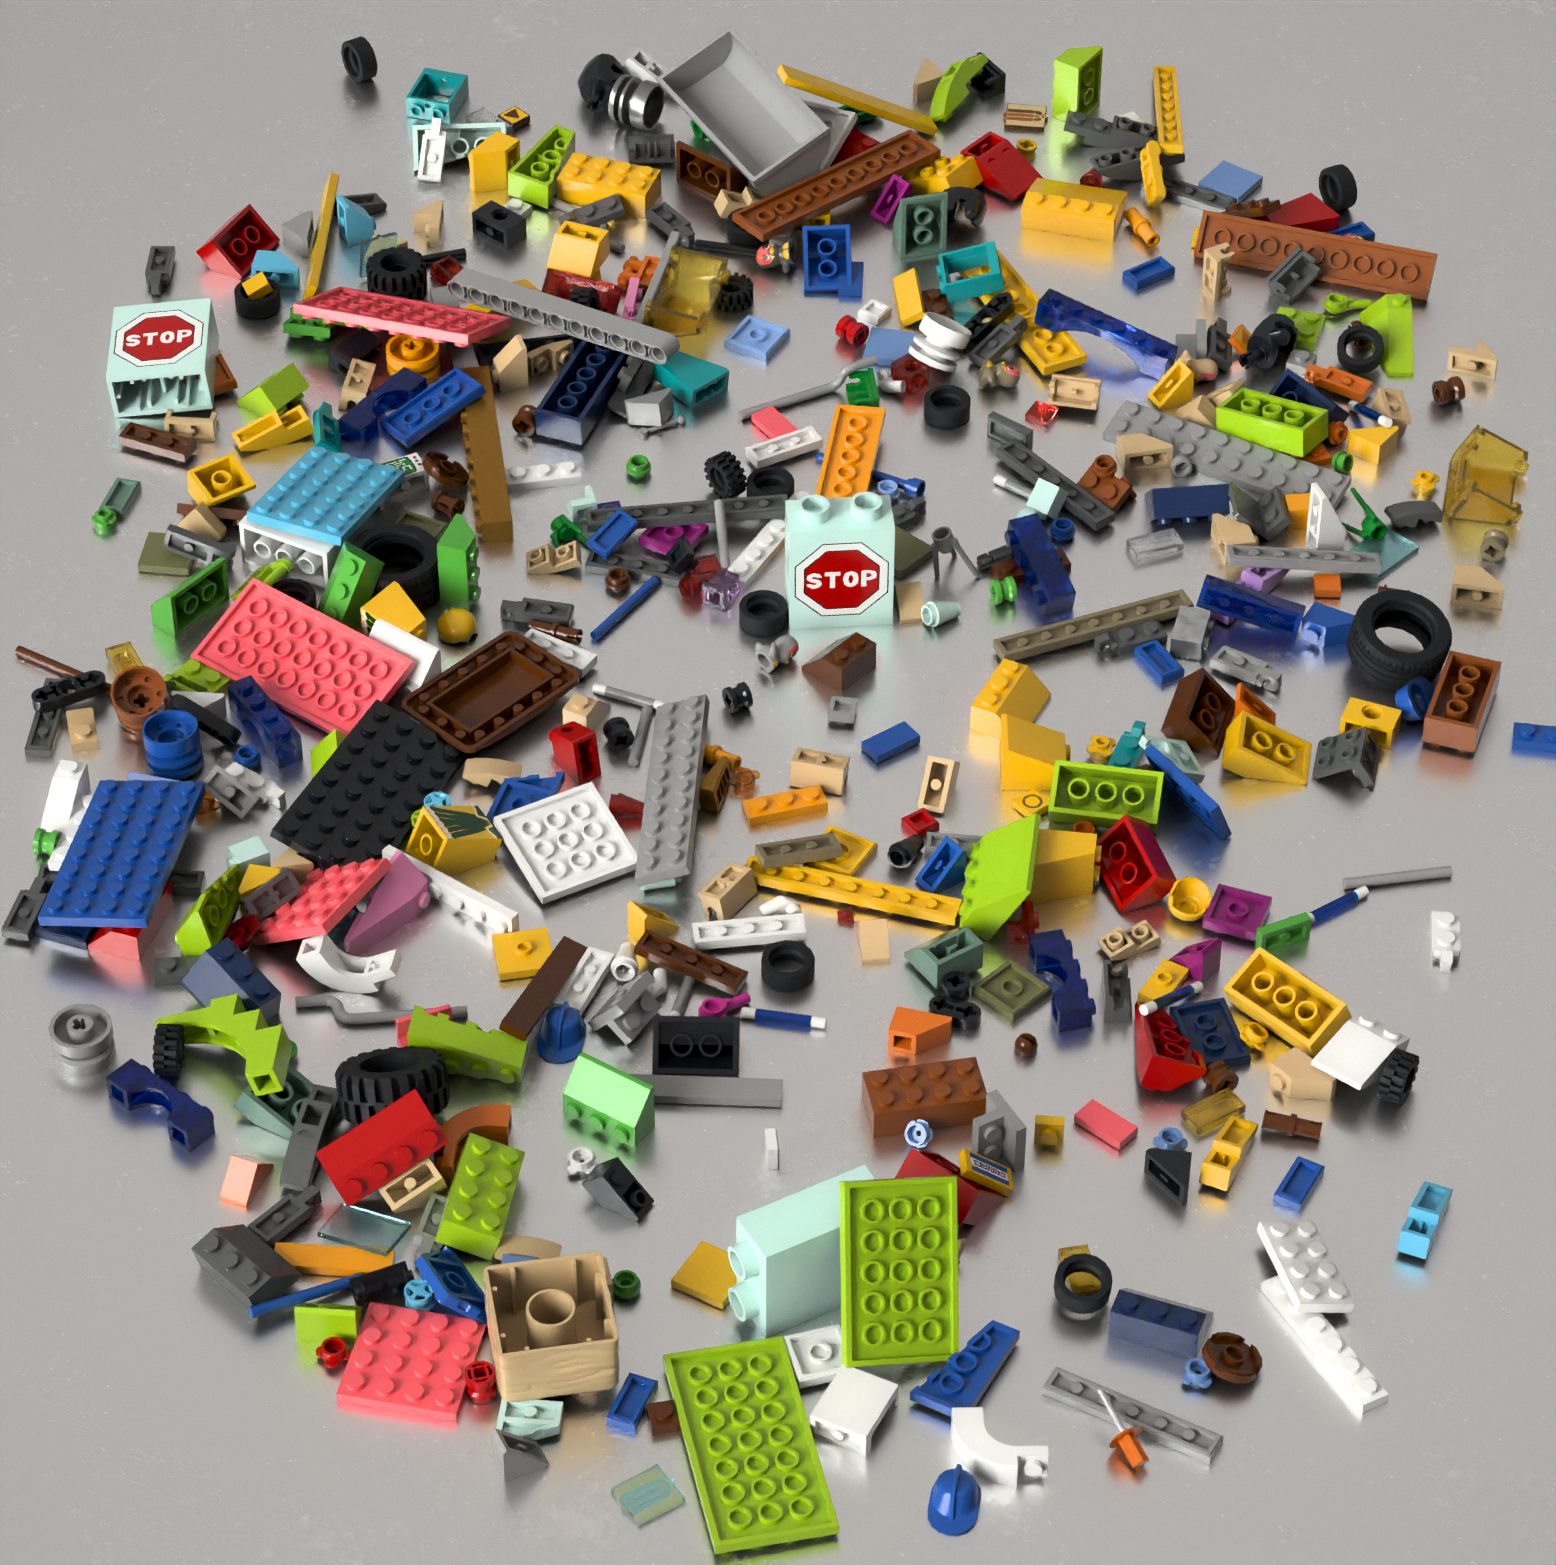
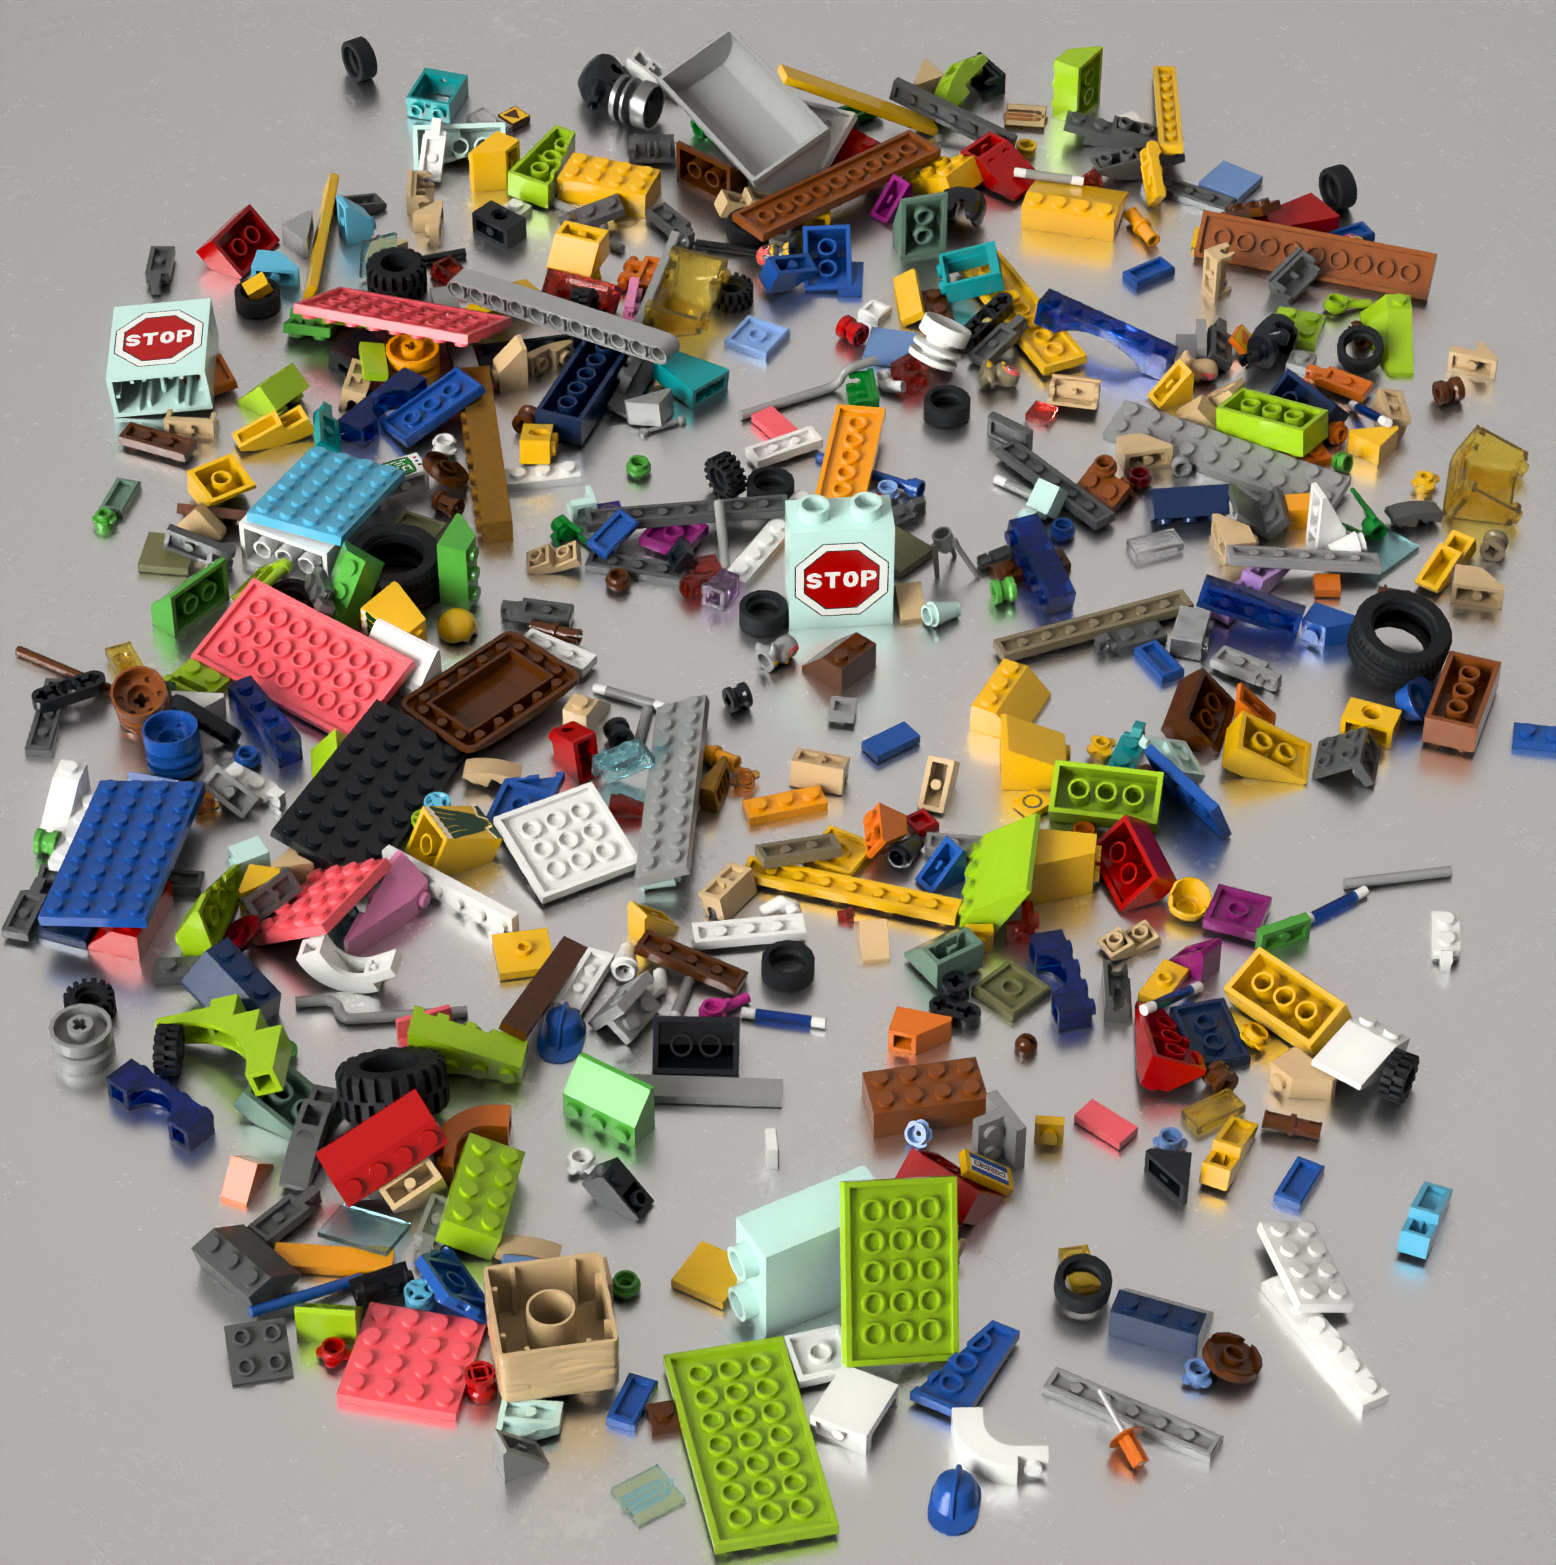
tan slope [66,707,100,753] -> none
blue bar [590,576,659,641] -> none
none -> black tyre [63,978,117,1019]
none -> dark grey hinge [224,1317,294,1386]
none -> dark grey hinge [304,566,336,616]
none -> lime tile [359,342,389,382]
none -> tan hinge [406,169,435,215]
none -> white plate [432,433,457,456]
none -> yellow brick [519,423,558,464]
none -> clear light blue bracket [591,737,655,784]
none -> blue slope [758,253,818,294]
none -> orange slope [863,802,908,859]
none -> dark grey plate [889,77,1018,147]
none -> yellow plate [965,924,994,952]
none -> light grey bar [1014,167,1084,186]
none -> dark red plate [1127,467,1152,489]
none -> white cone [1327,531,1367,552]
none -> yellow slope [1414,530,1477,593]

